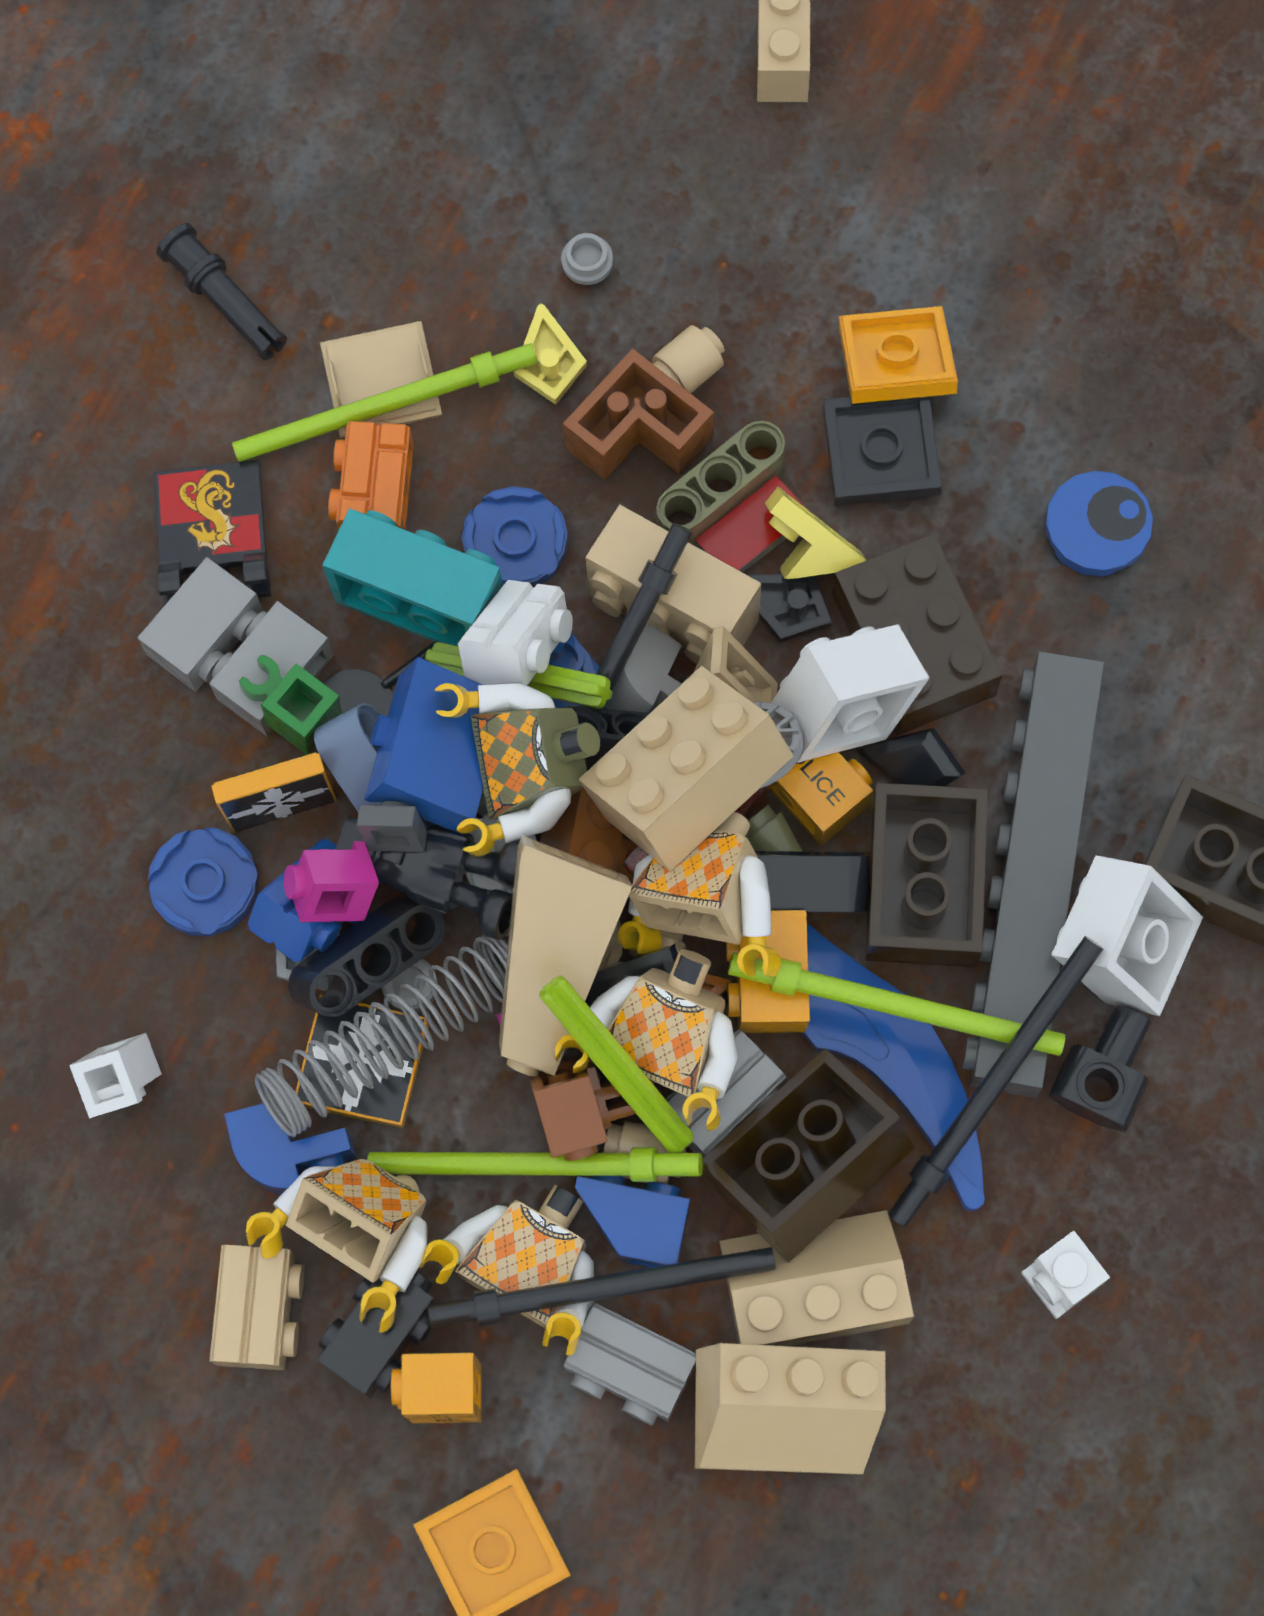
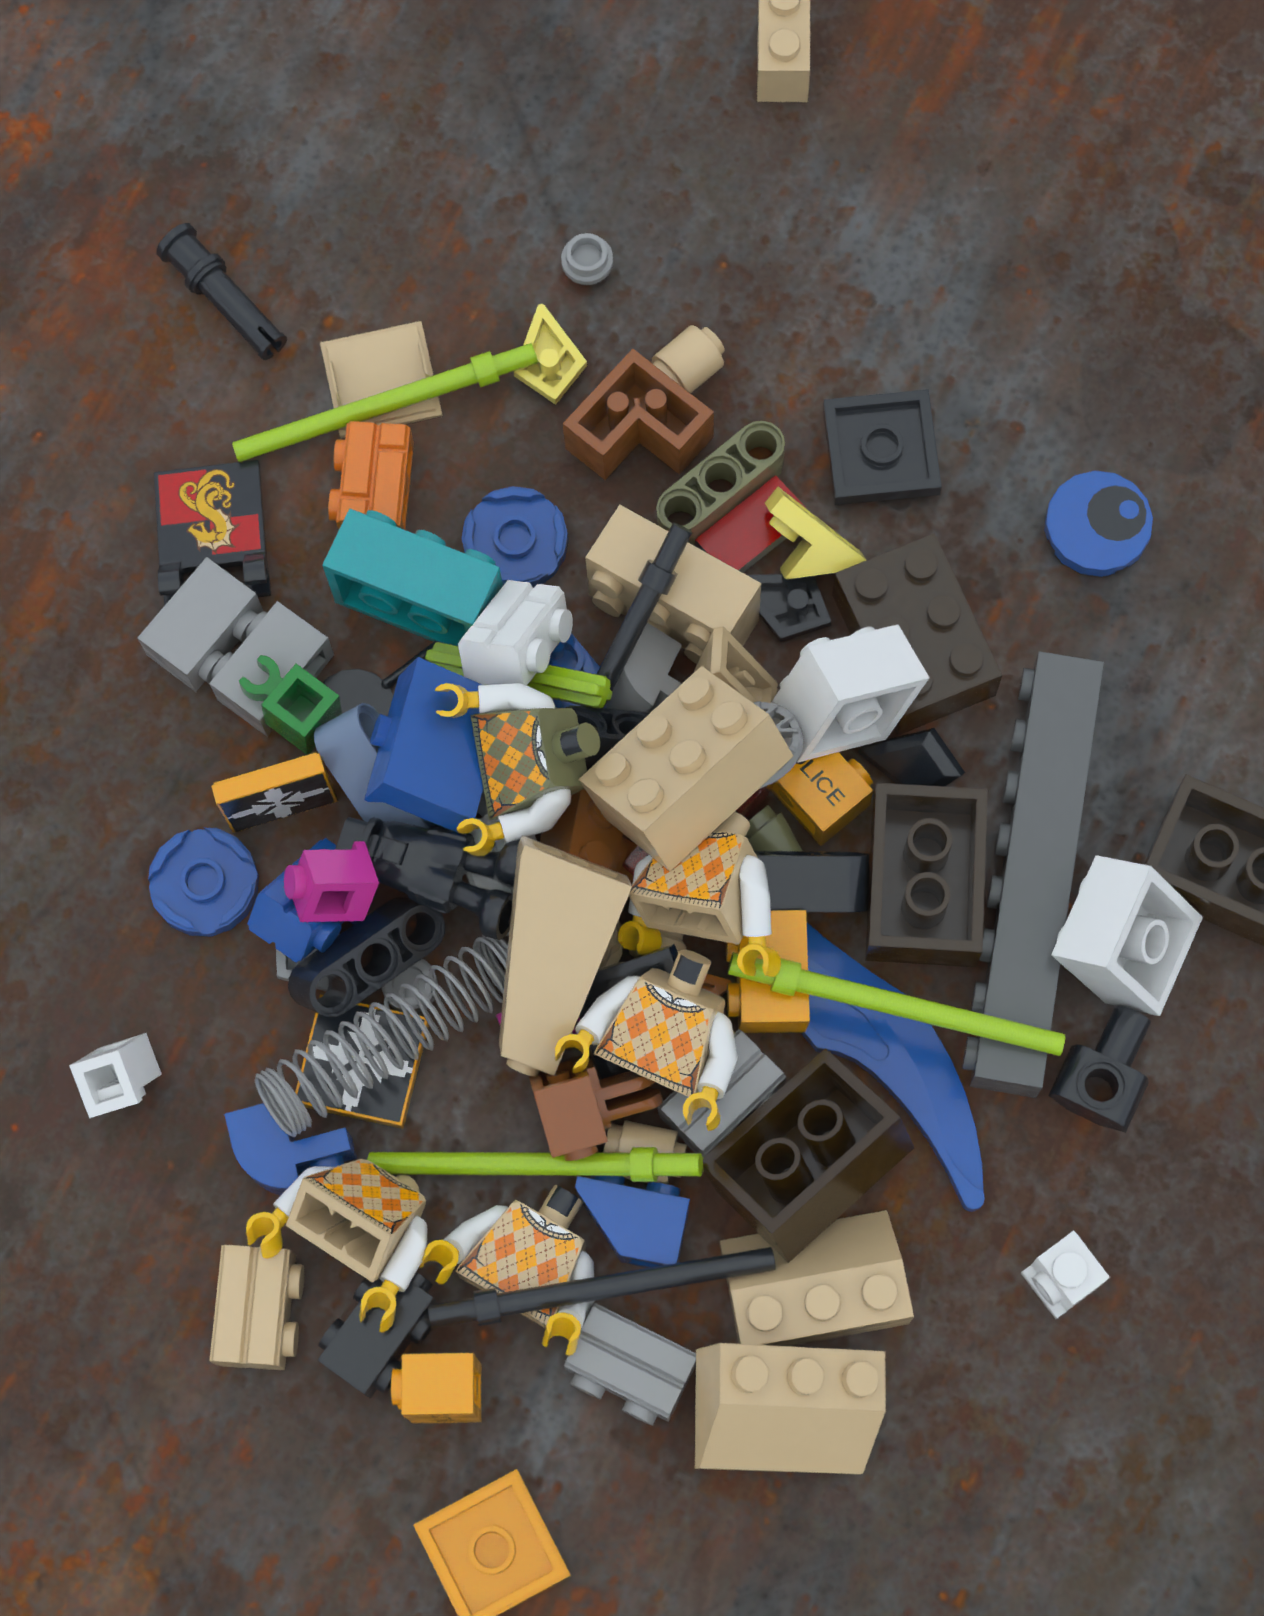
dark grey plate [357,801,427,852] -> none
lime axle [539,976,694,1153] -> none
light orange tile [839,306,958,404] -> none
black bar [888,936,1104,1227] -> none

